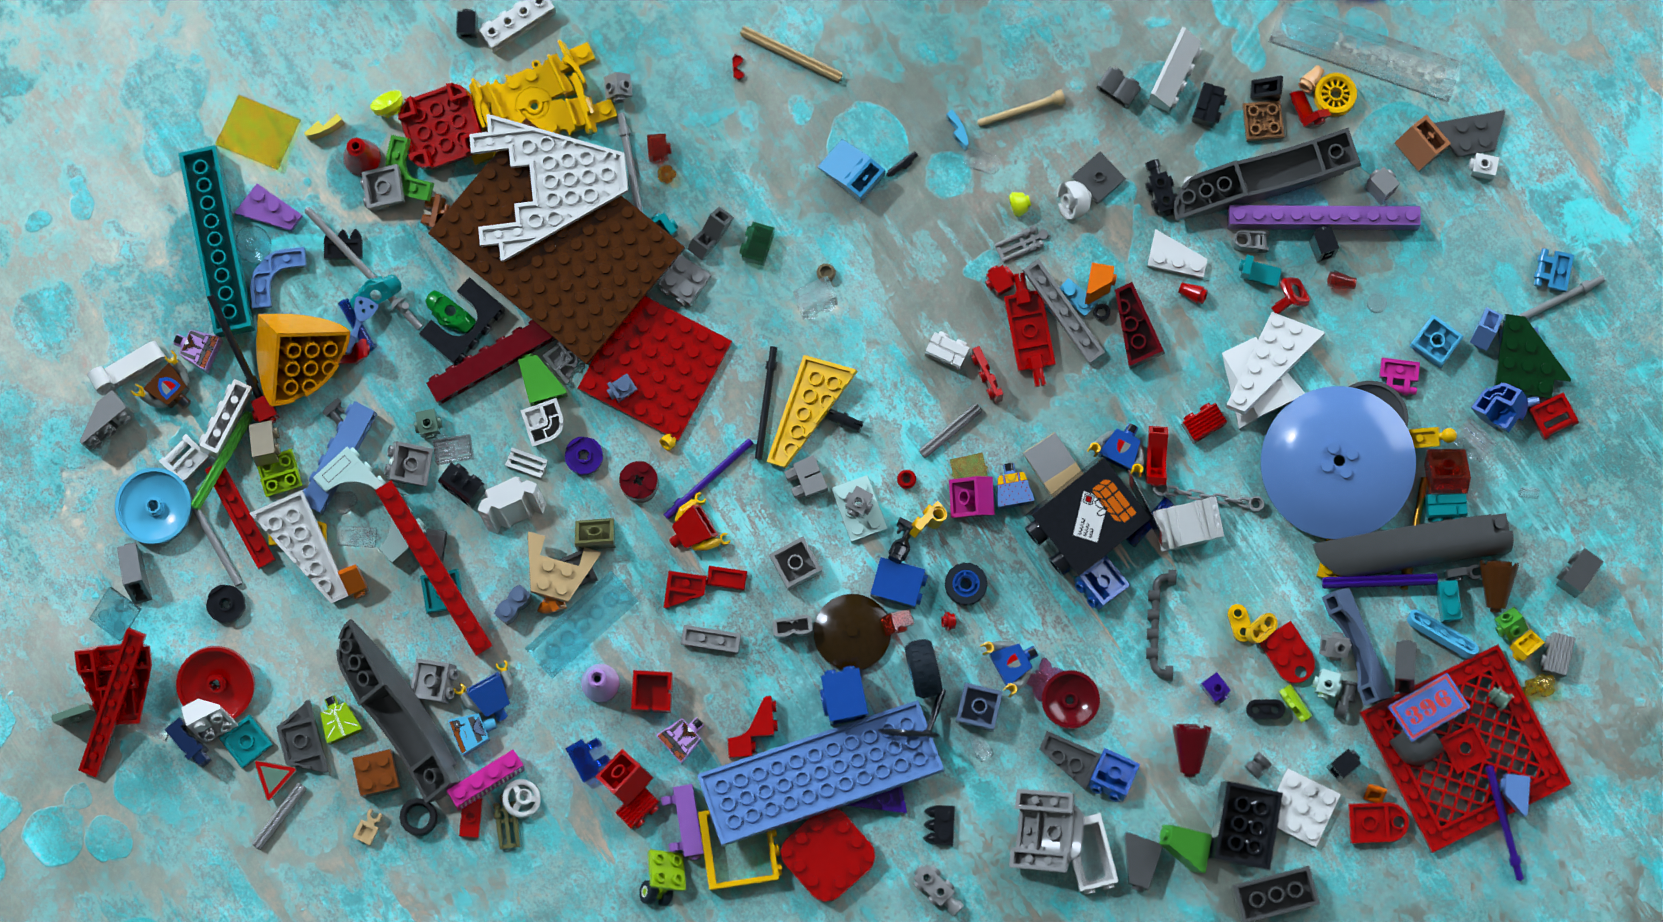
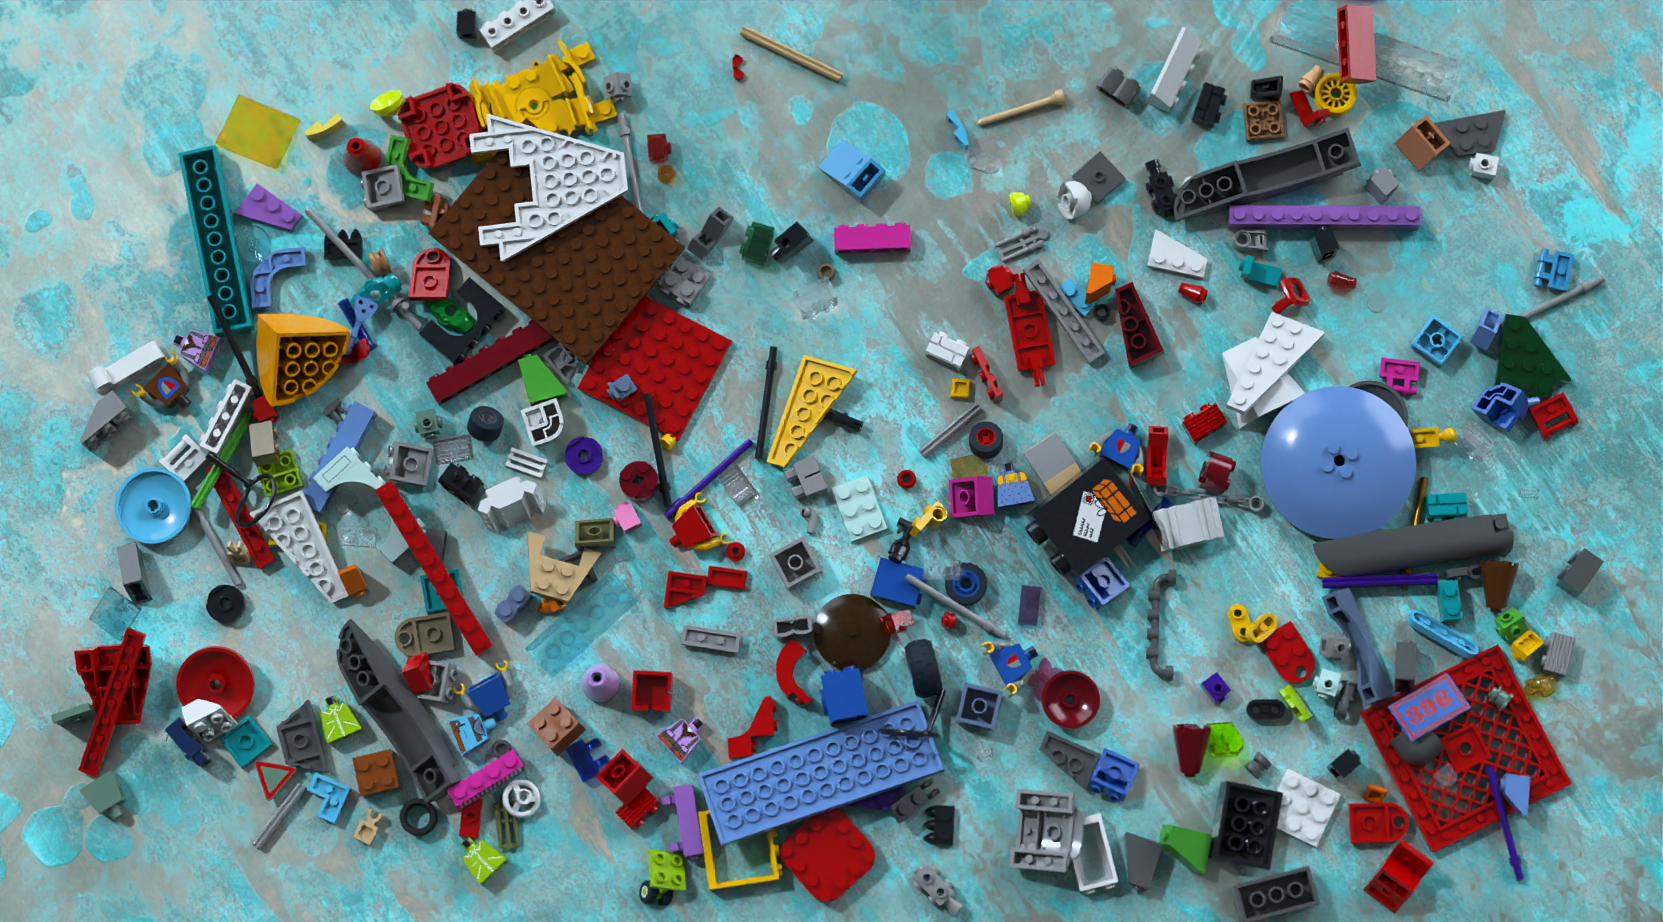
light grey brick [844,485,873,518] -> none
black piece [887,151,918,177] -> none
clear red brick [1424,449,1471,494] -> none
none -> sand green torso [80,770,126,820]
none -> black piece [205,451,277,528]
none -> tan plate [227,541,252,565]
none -> medium azure plate [307,772,352,824]
none -> medium nougat wheel [368,248,392,277]
none -> dark tan plate [394,612,456,657]
none -> red slope [401,652,433,695]
none -> red plate [409,248,452,301]
none -> lime torso [461,837,508,886]
none -> black wheel [467,406,504,442]
none -> dark grey plate [492,740,512,758]
none -> brick [527,697,586,756]
none -> bright pink brick [612,502,642,534]
none -> black bar [643,393,672,507]
none -> clear brick [718,464,760,510]
none -> red plate [726,542,745,561]
none -> black torso [769,221,814,261]
none -> red arch [776,637,813,707]
none -> light grey arm [800,507,819,534]
none -> dark pink brick [834,222,911,254]
none -> black hinge [888,778,941,824]
none -> light grey bar [904,573,1007,639]
none -> clear plate [923,559,964,580]
none -> yellow tile [950,378,971,399]
none -> black wheel [969,421,1003,459]
none -> clear purple plate [1018,585,1041,626]
none -> dark red brick [1198,451,1236,494]
none -> clear neon green slope [1206,722,1244,758]
none -> brick [1337,4,1376,84]
none -> red bracket [1363,839,1434,913]
none -> clear tile [1432,763,1457,787]

